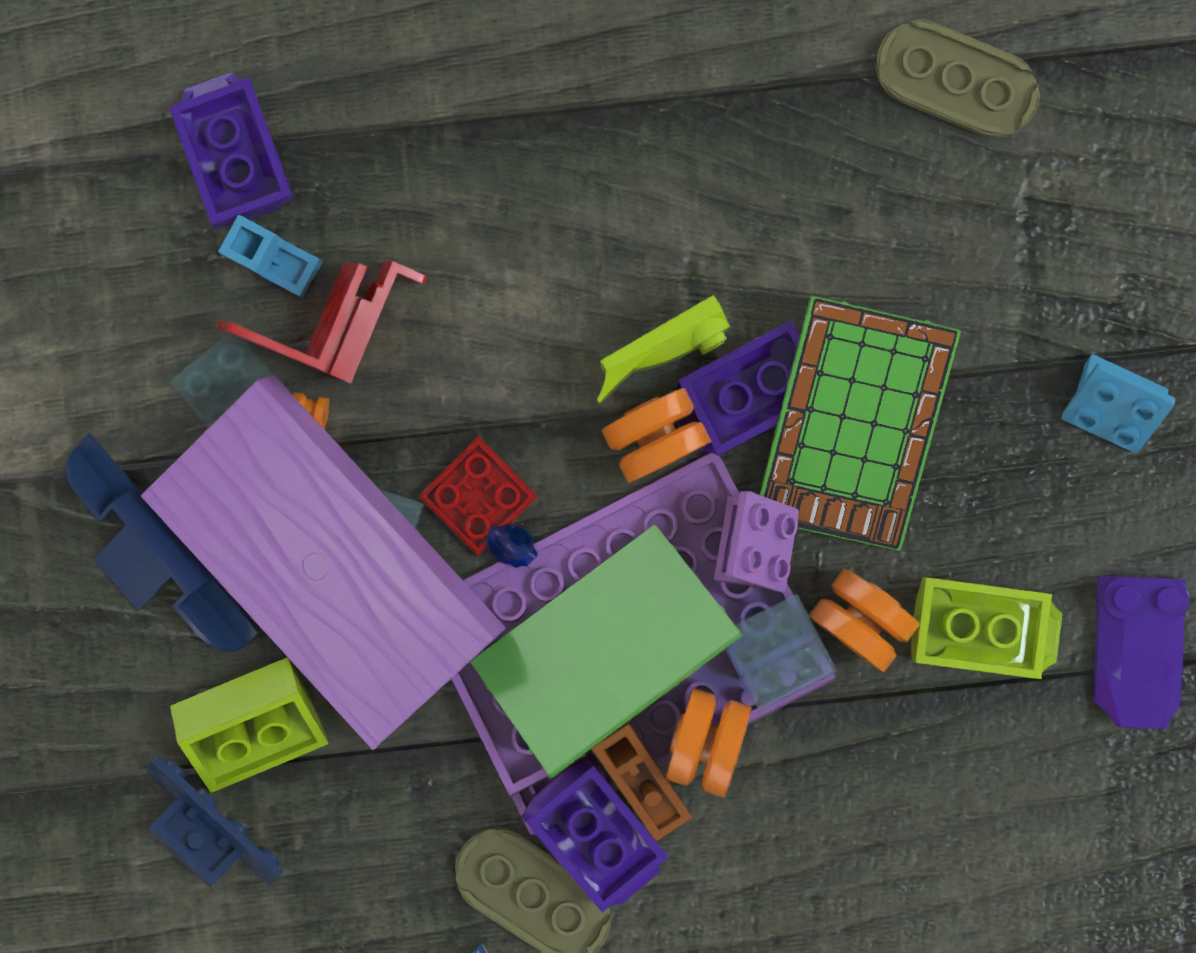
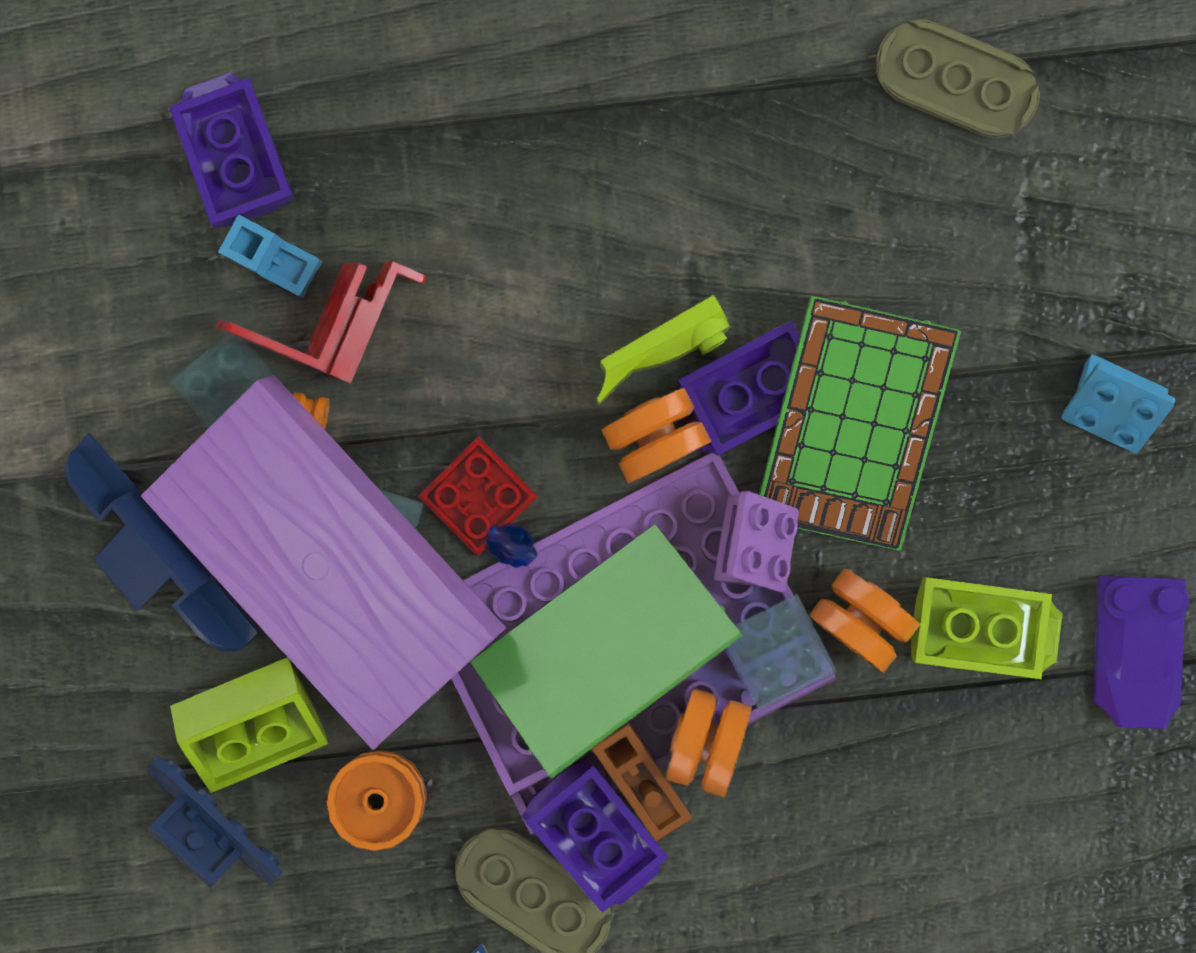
none -> orange wheel [327,749,427,851]

